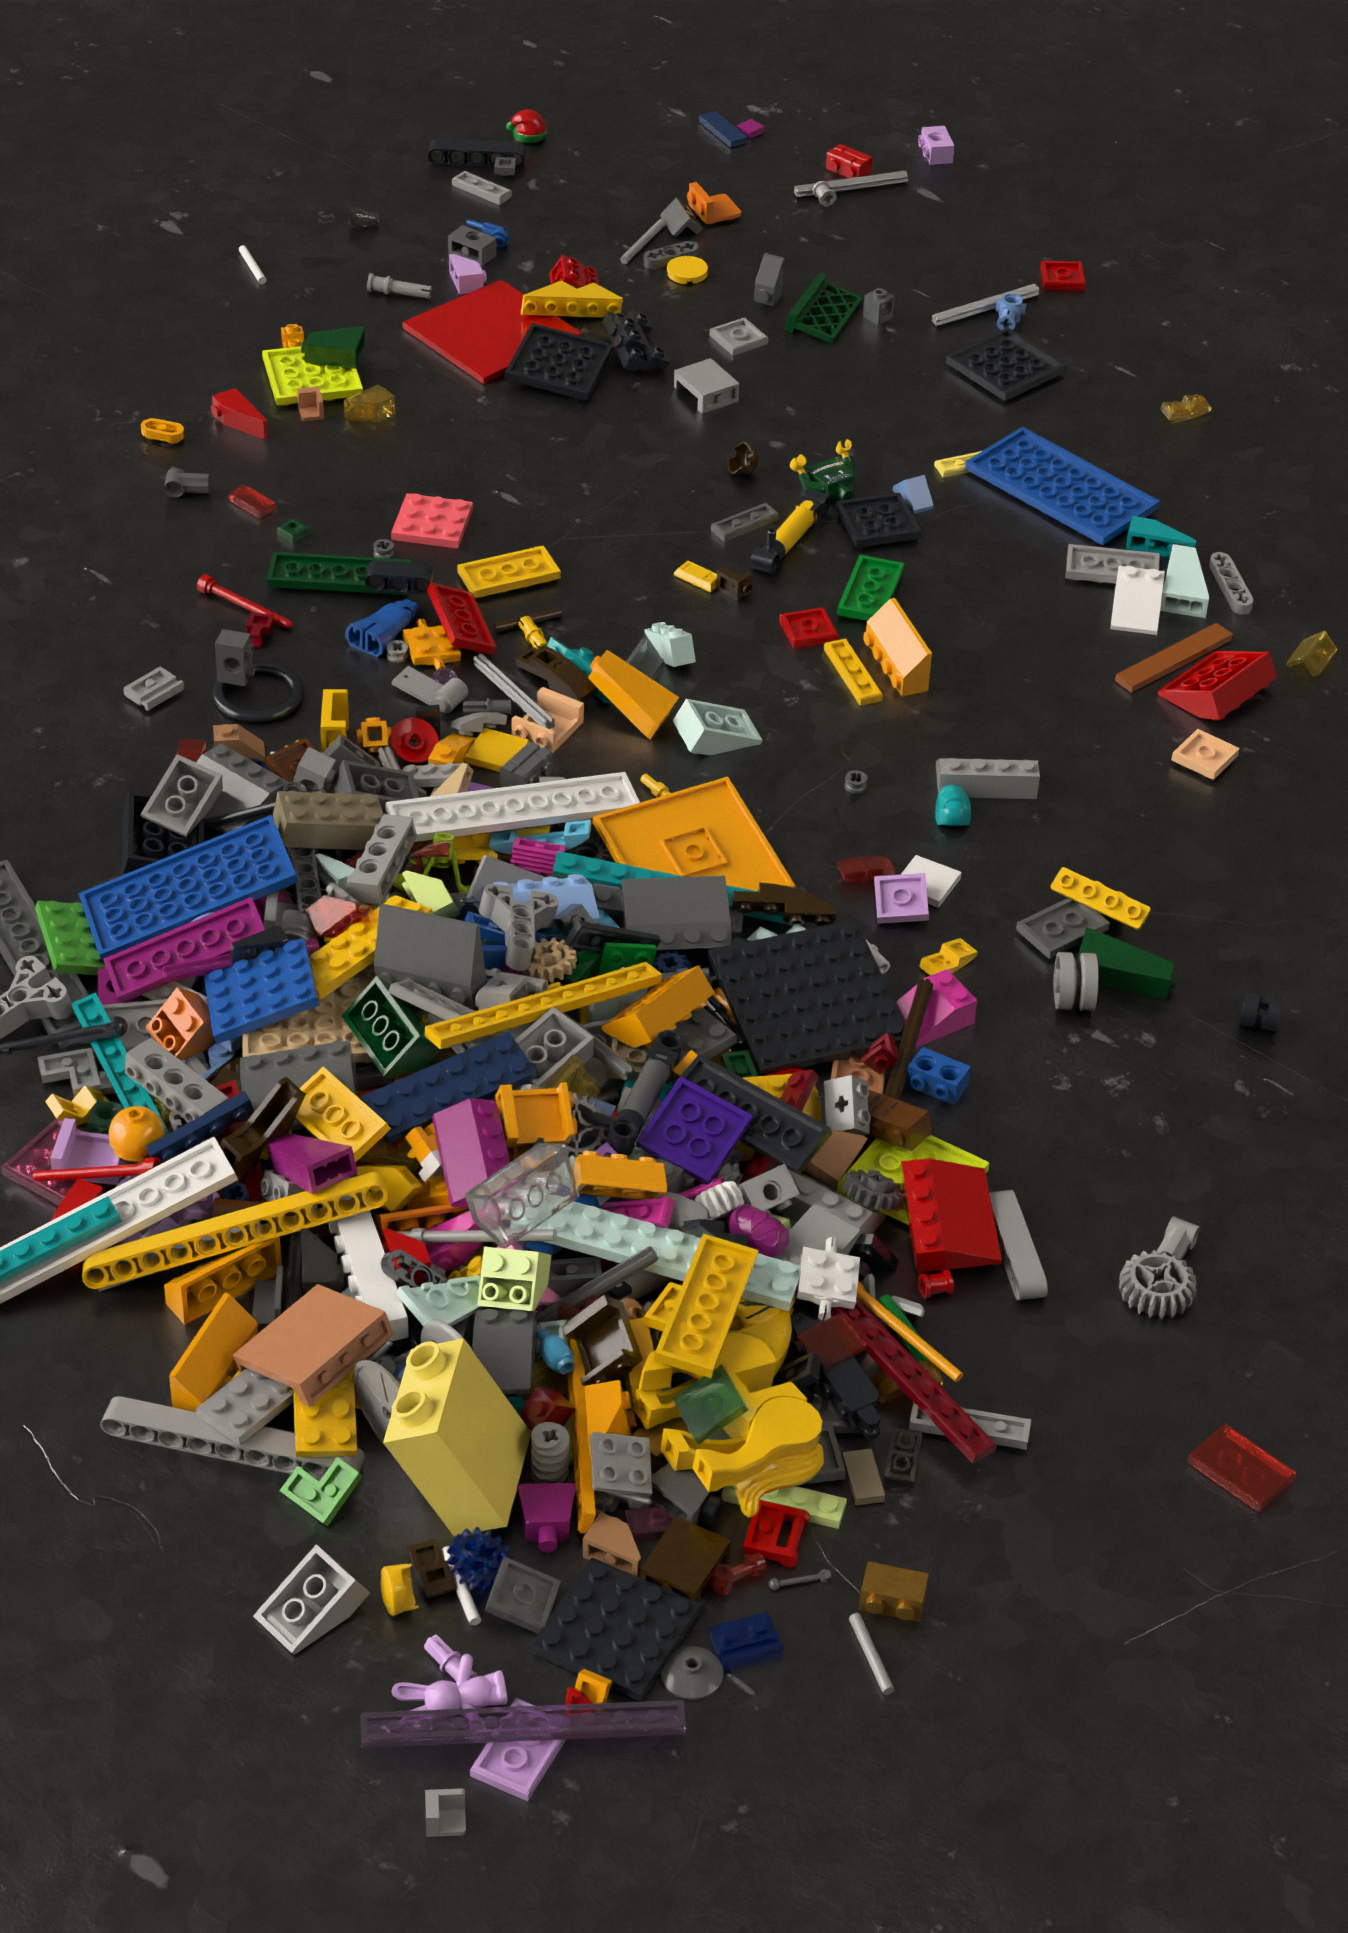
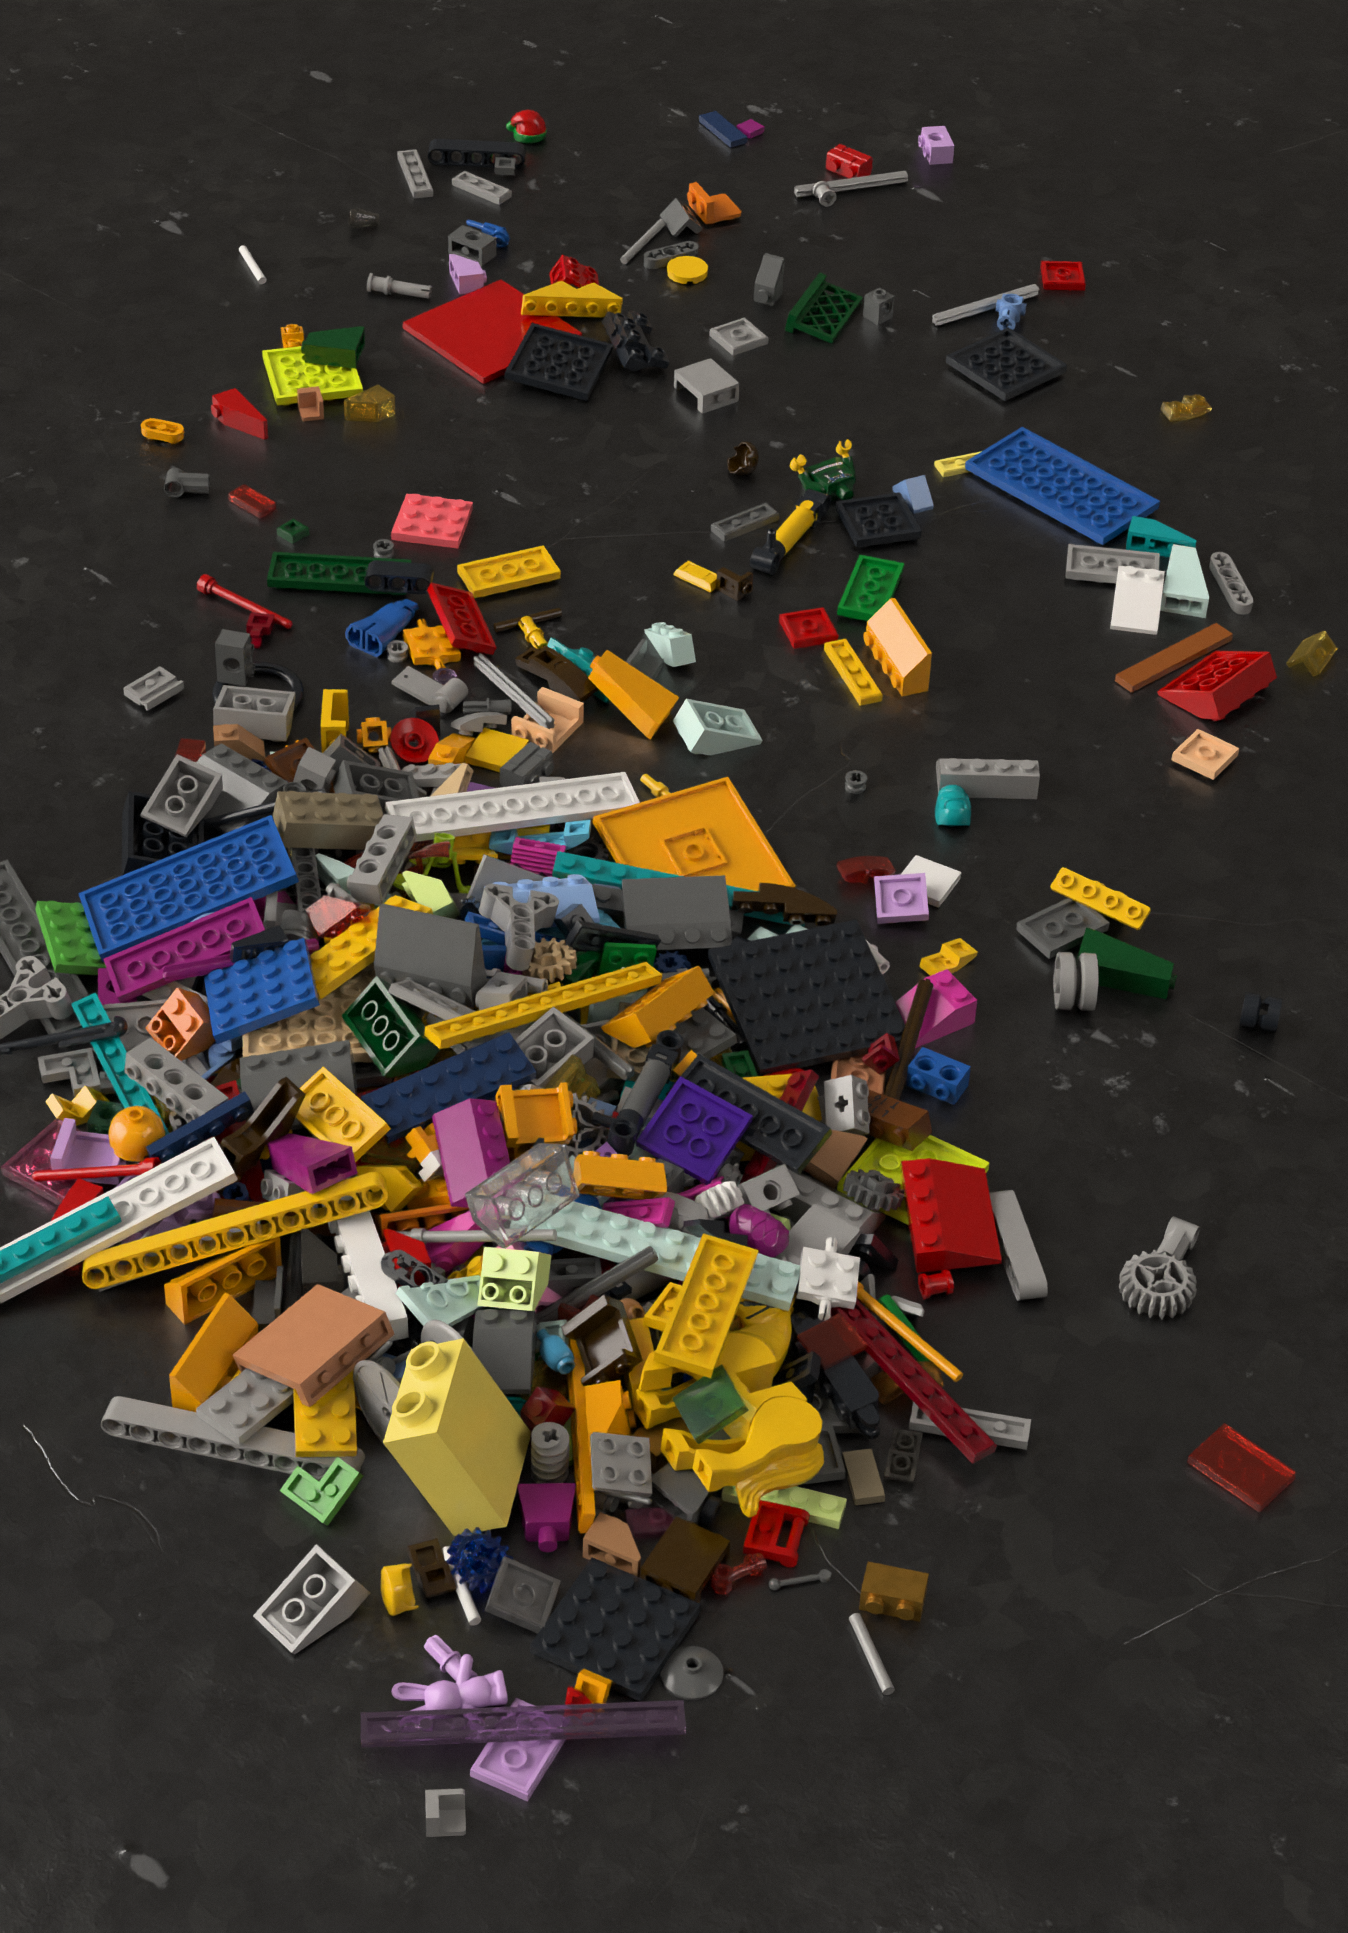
clear blue plate [708,1612,783,1670] -> none
none -> light grey slope [213,685,295,742]
none -> light grey tile [397,150,433,199]

